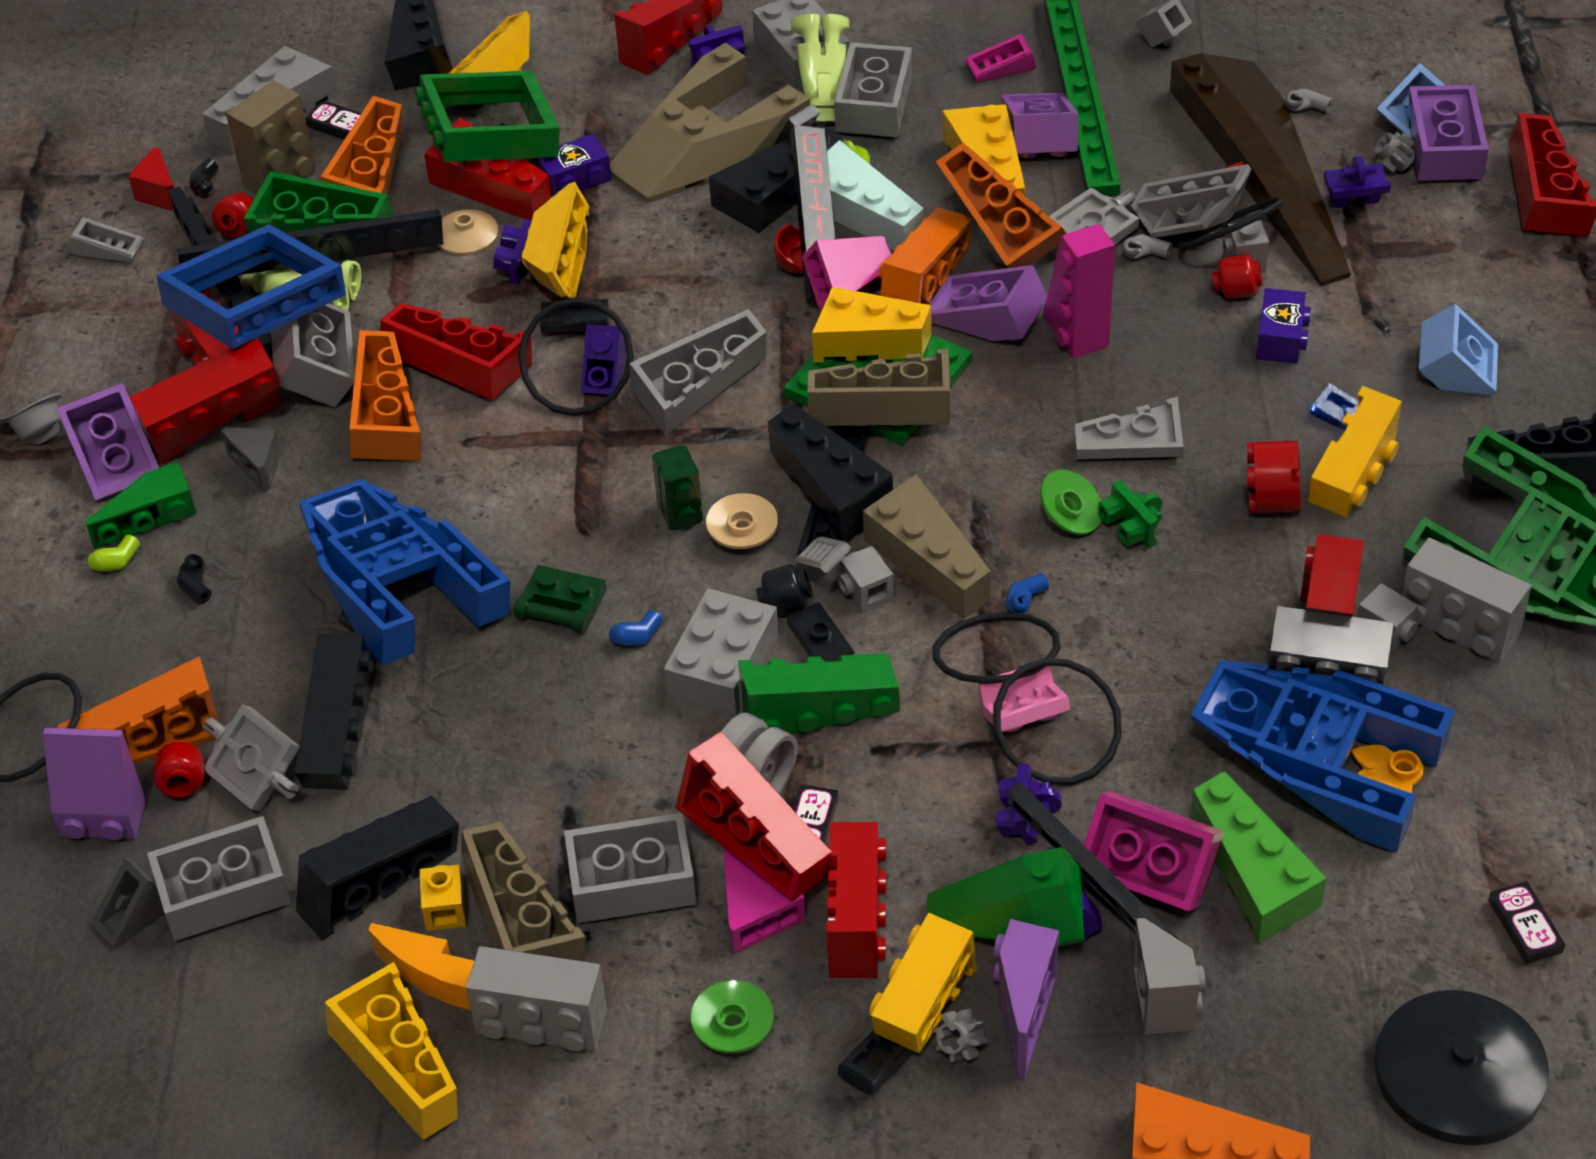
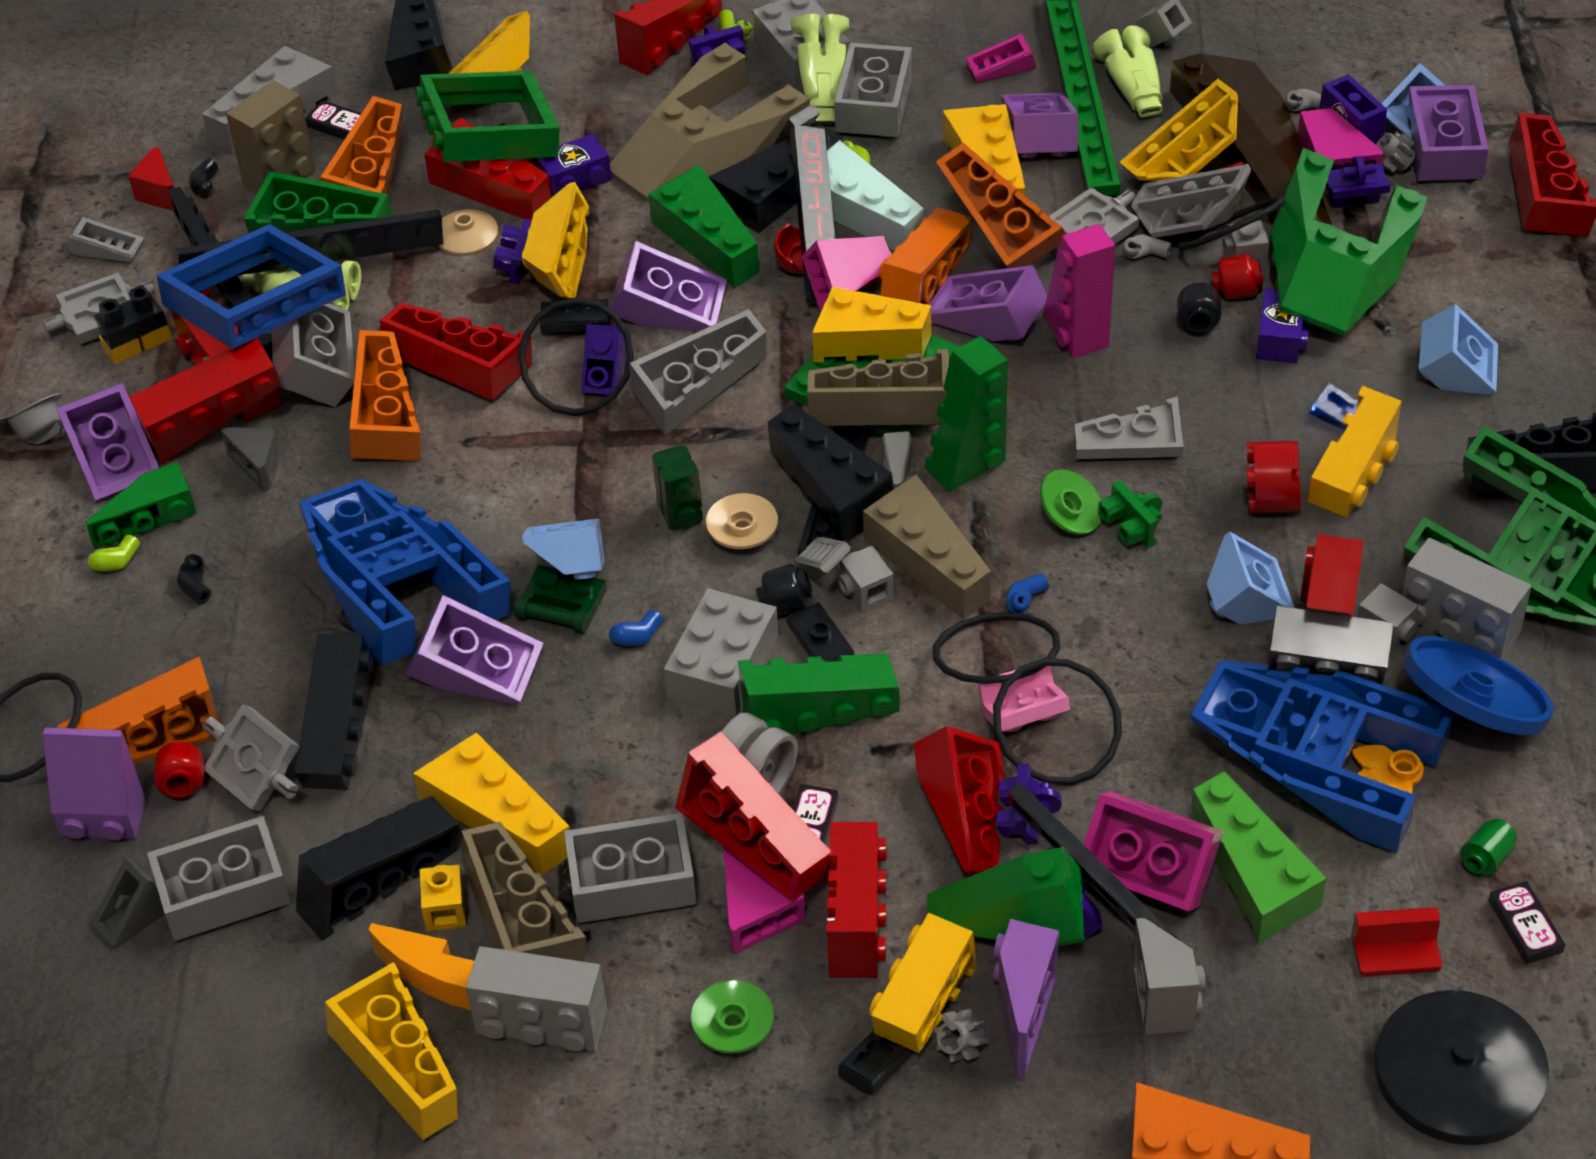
red head [212,192,254,238] -> none
none -> light grey plate [42,272,155,344]
none -> black hips [94,285,173,364]
none -> medium lavender slope [405,595,544,705]
none -> yellow wedge [413,732,570,875]
none -> light blue slope [522,518,605,579]
none -> medium lavender slope [610,241,727,331]
none -> green wedge [648,164,759,288]
none -> lime arm [719,10,752,41]
none -> light grey slope [882,431,911,490]
none -> red wedge [913,726,1005,875]
none -> green wedge [924,336,1008,492]
none -> yellowish green piece [1092,26,1163,117]
none -> yellow wedge [1119,79,1238,181]
none -> black head [1177,283,1222,333]
none -> light blue slope [1207,531,1295,625]
none -> green wedge [1269,148,1427,336]
none -> dark pink slope [1298,108,1383,170]
none -> dark purple brick [1319,74,1387,143]
none -> red panel [1351,907,1442,977]
none -> blue dish [1403,636,1554,735]
none -> green brick [1460,819,1517,876]

